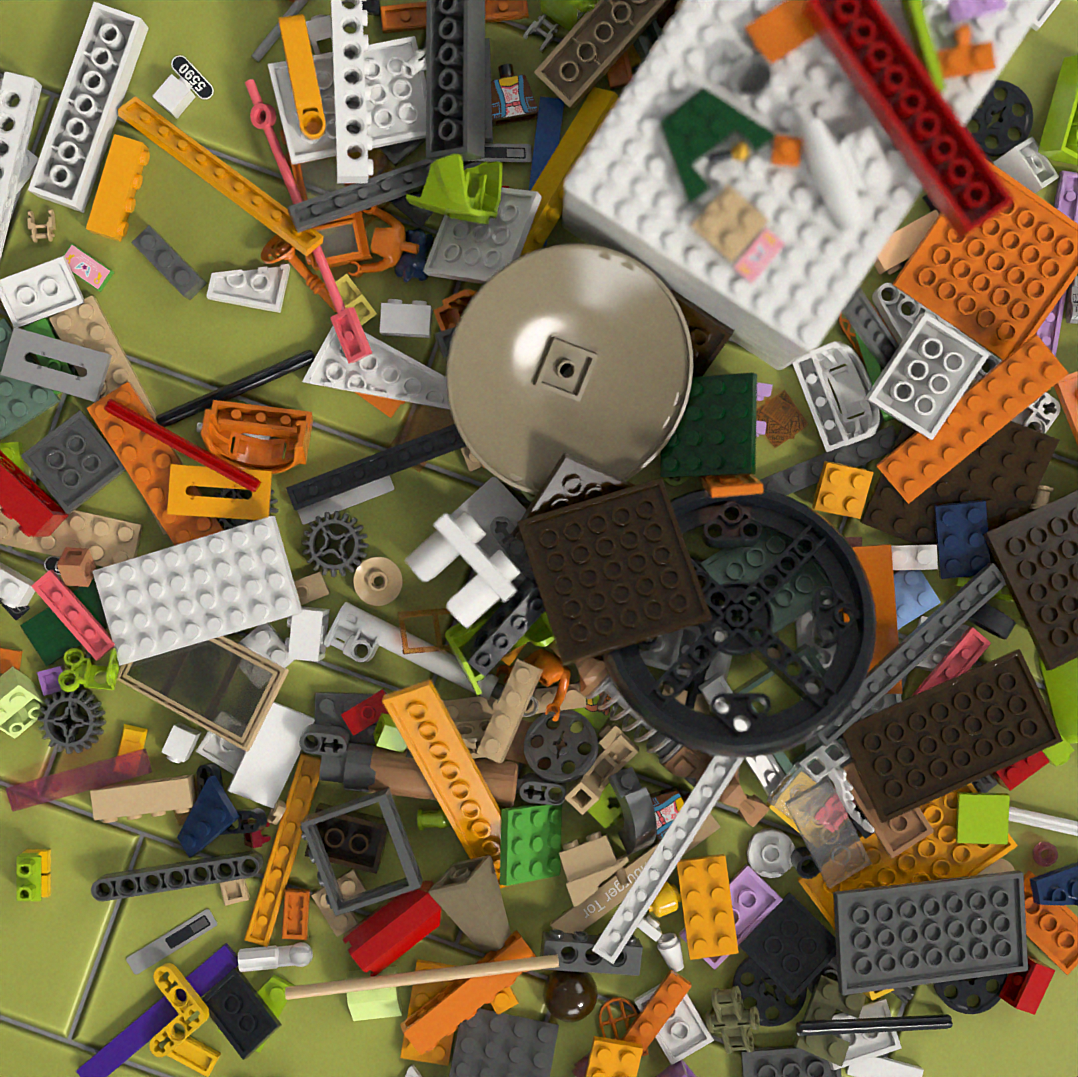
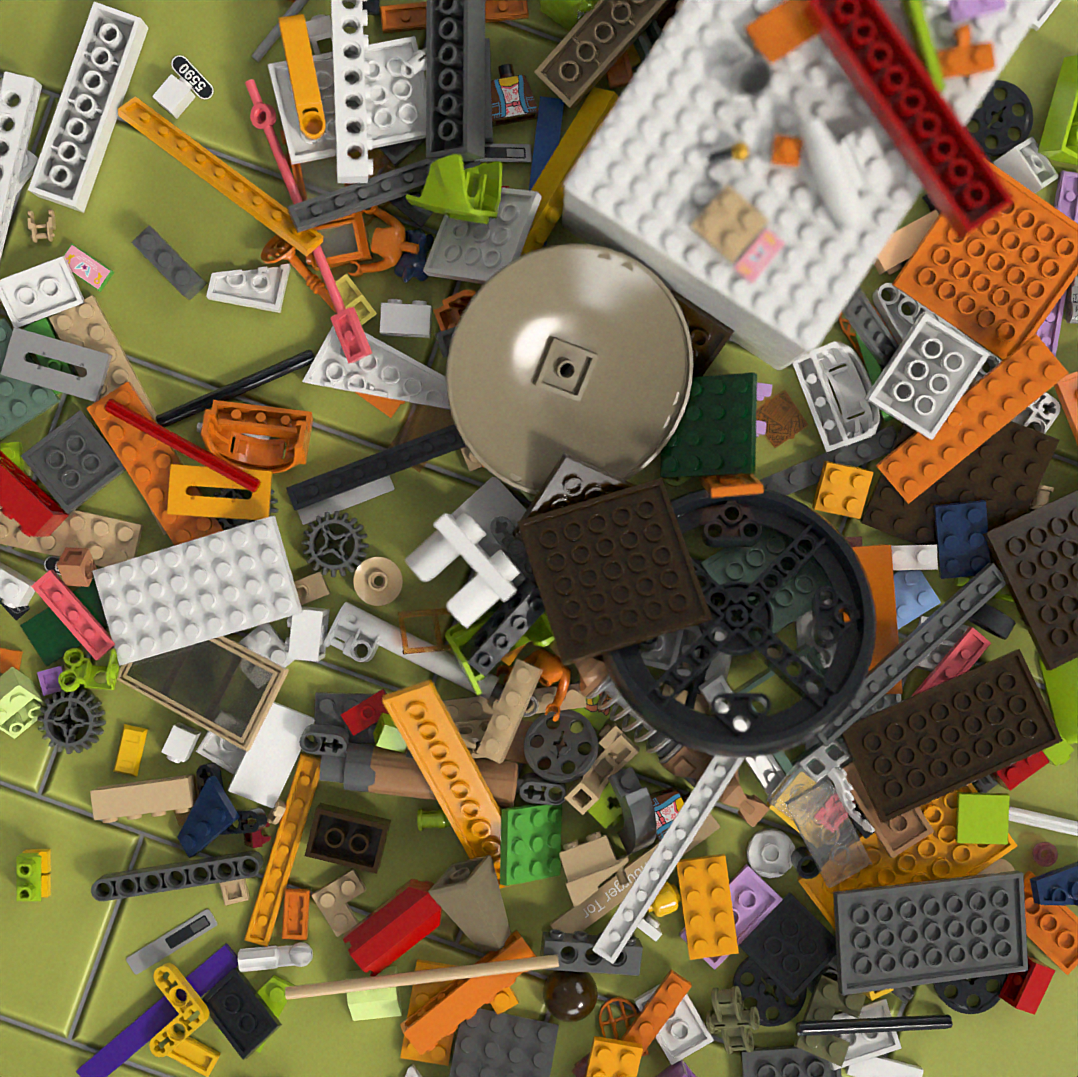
clear pink tile [6,748,153,812] -> none
light orange brick [86,134,150,242] -> none
dark grey window [300,788,423,916] -> none
white piece [523,14,558,52] -> none
white cone [657,933,684,972] -> none
dark green wing [659,87,775,205] -> none

